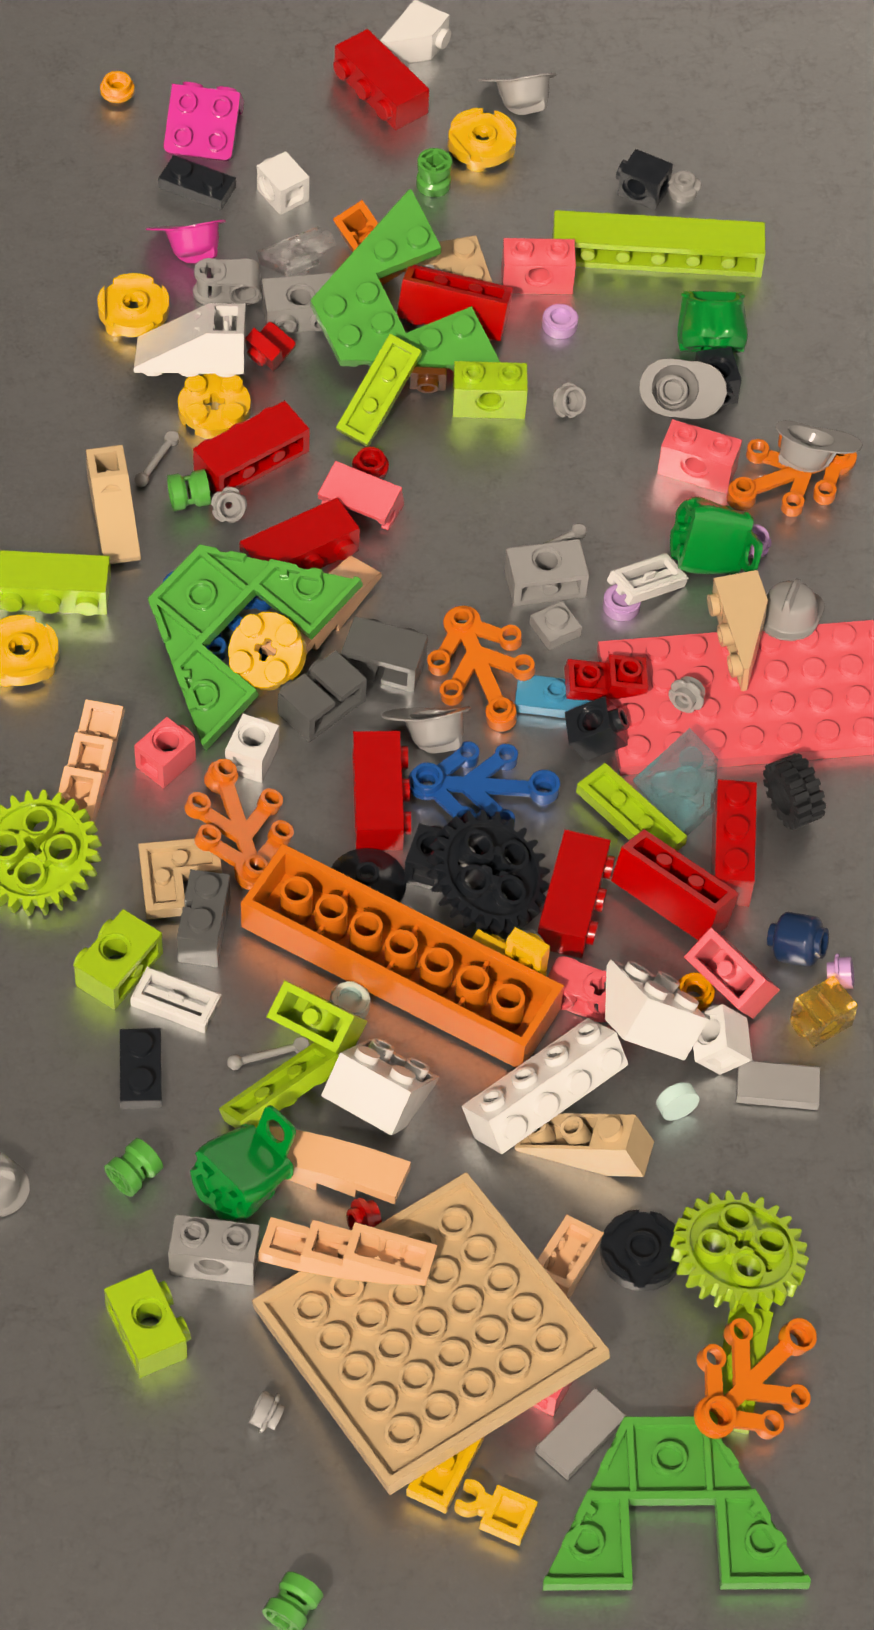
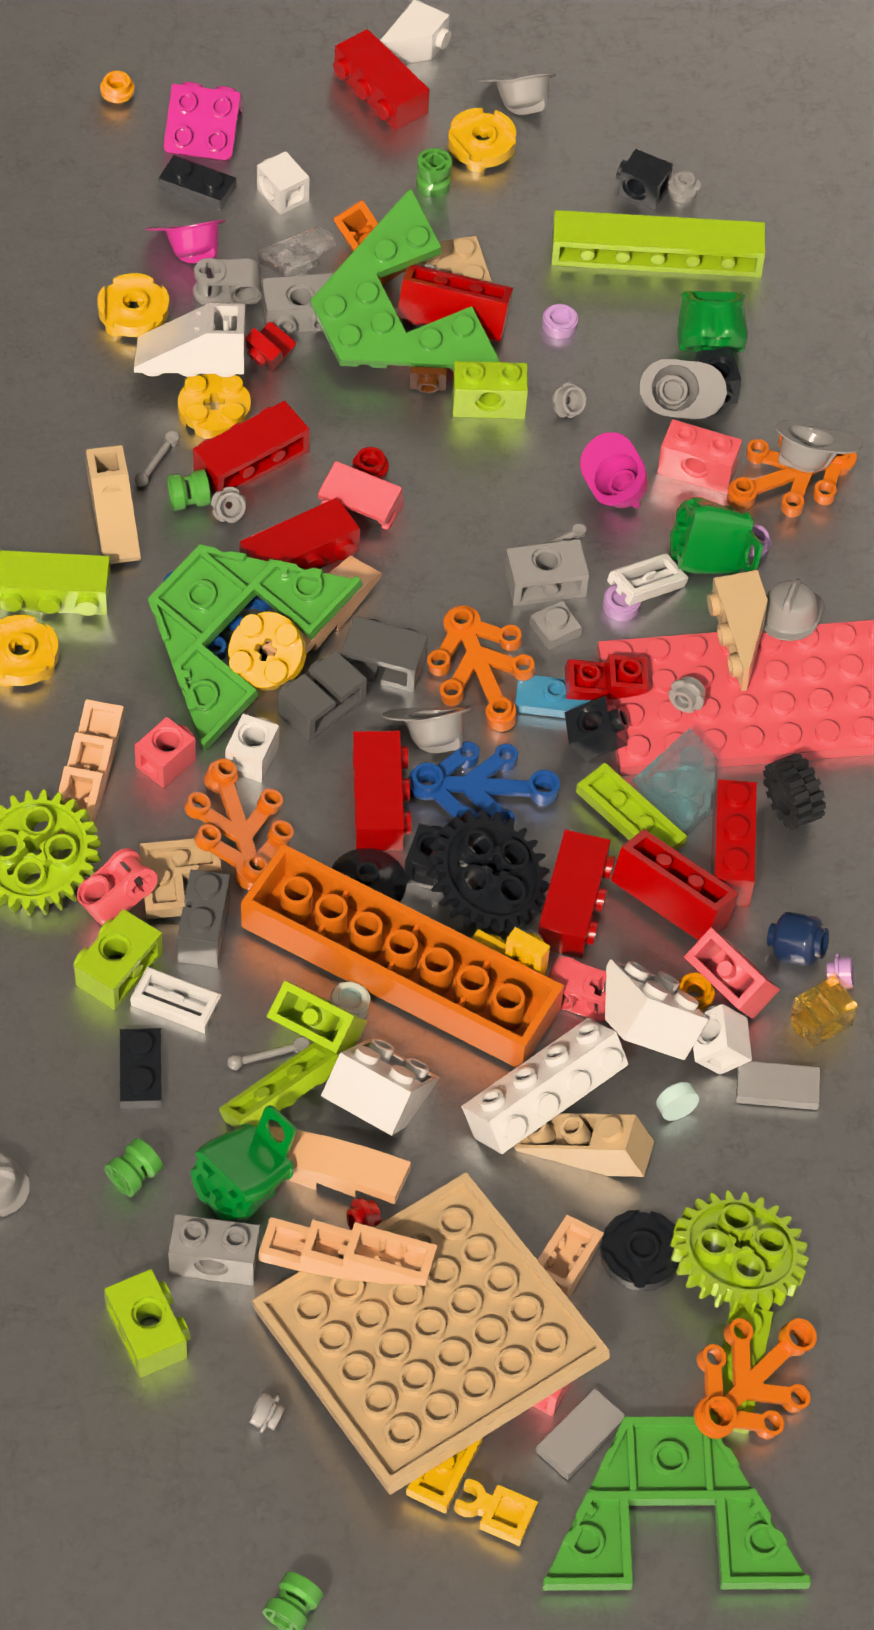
lime plate [336,334,422,447] -> none
coral brick [501,238,576,294] -> none
none -> coral piece [77,848,157,926]
none -> dark pink piece [580,432,648,509]

